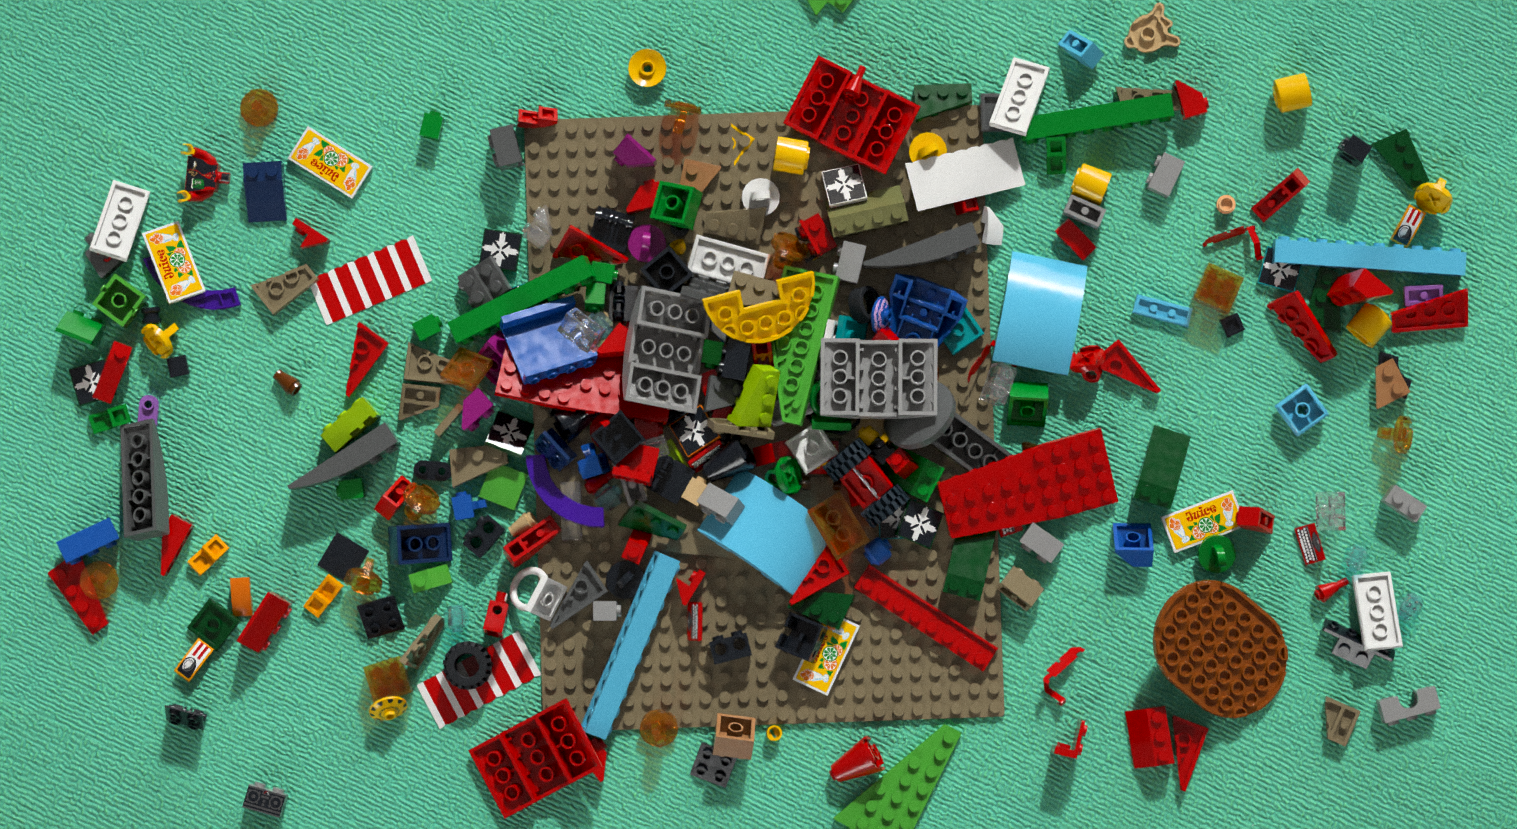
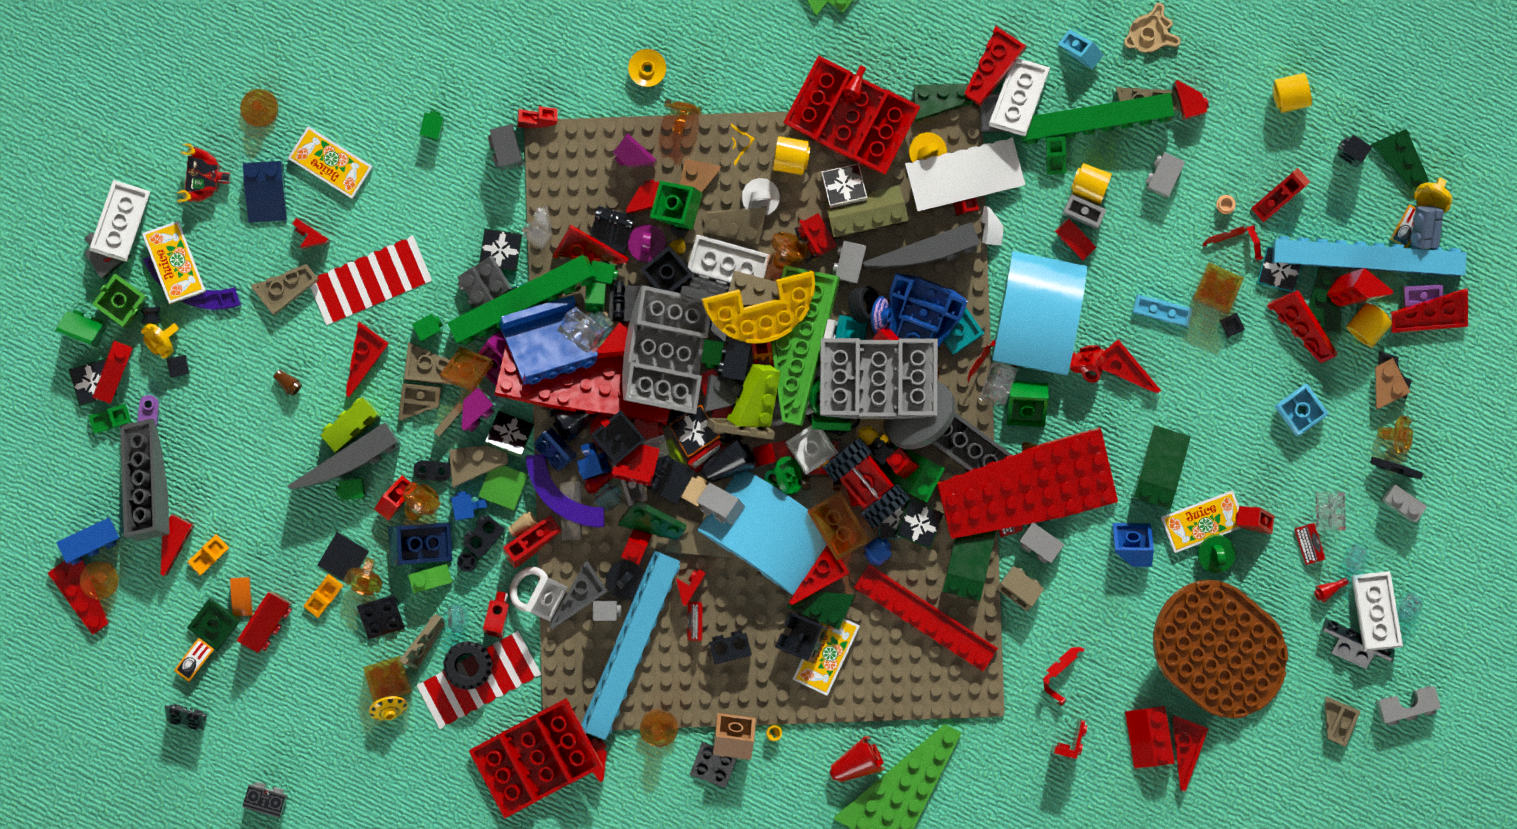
none -> black wheel [457,553,477,572]
none -> red wing [965,26,1027,106]
none -> black tile [1370,457,1423,480]
none -> sand blue brick [1411,205,1444,249]

